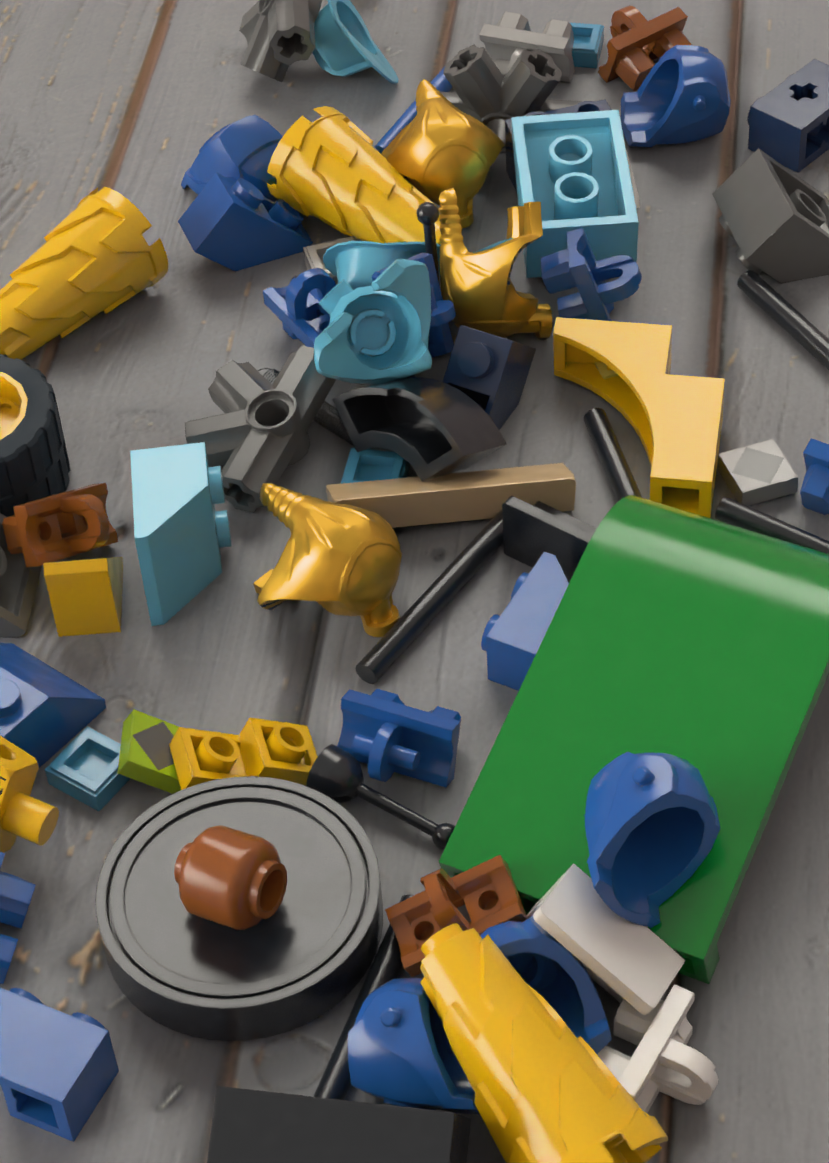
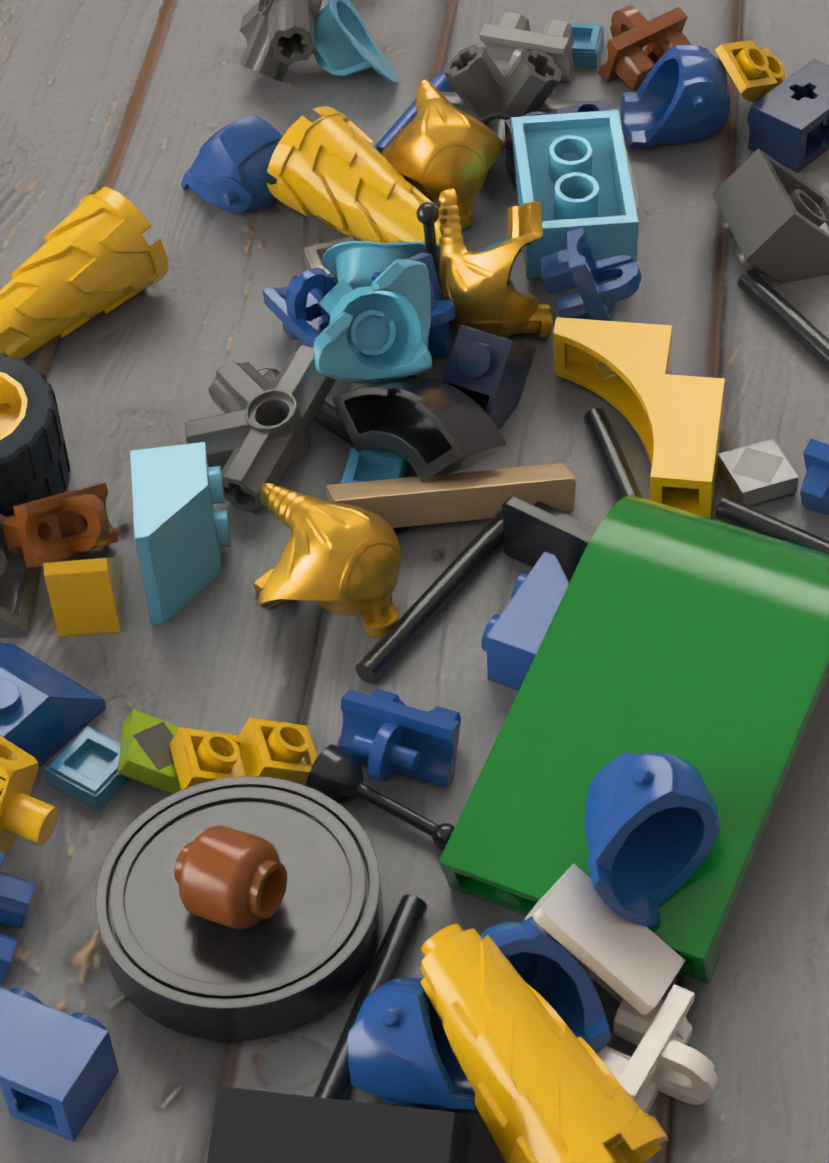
blue slope [178,172,313,272] -> none
dark orange hips [385,855,528,977] -> none
none -> yellow slope [715,40,786,103]

